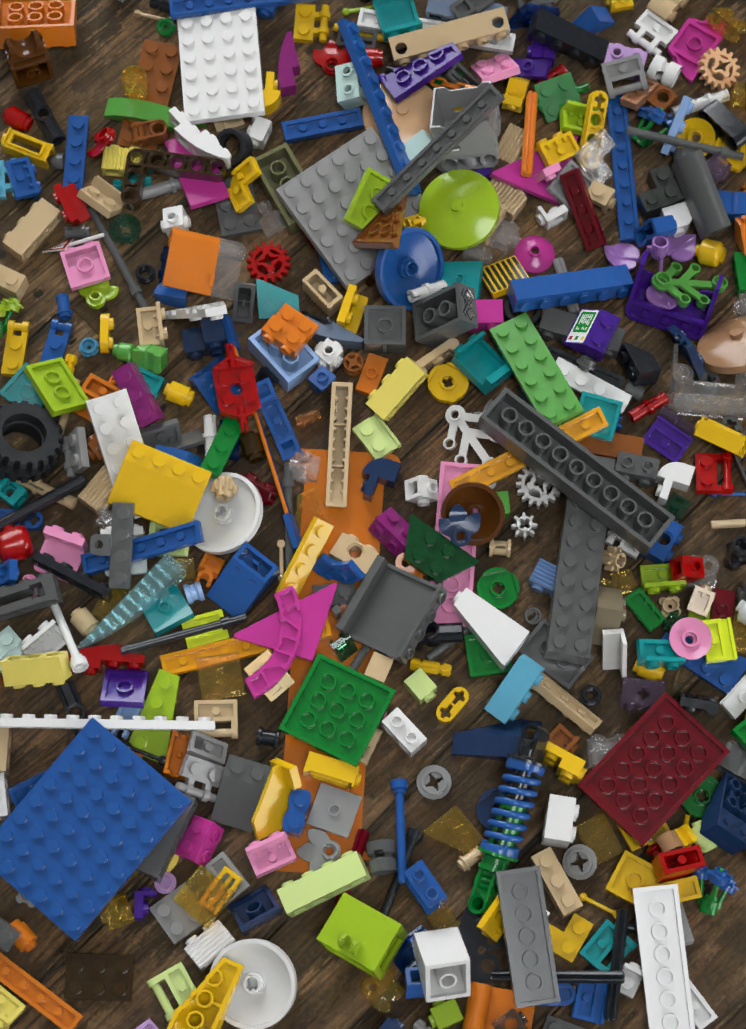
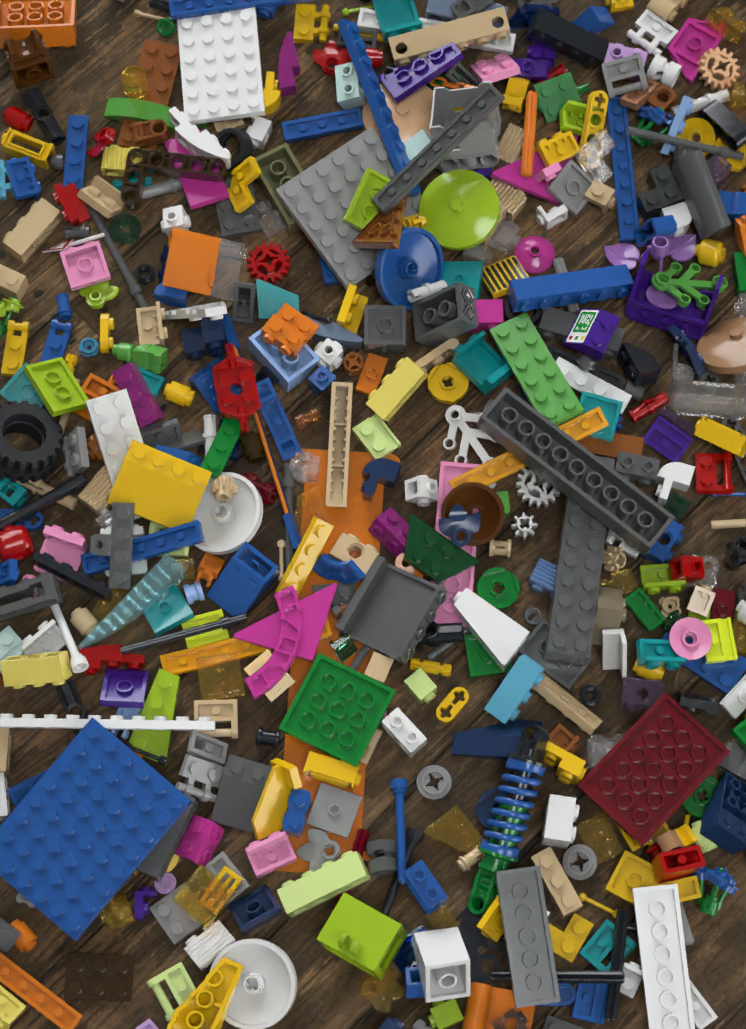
orange hinge [163,730,190,781] -> none
tan brick [302,269,344,317] -> none
dark red plate [559,168,607,252] -> none

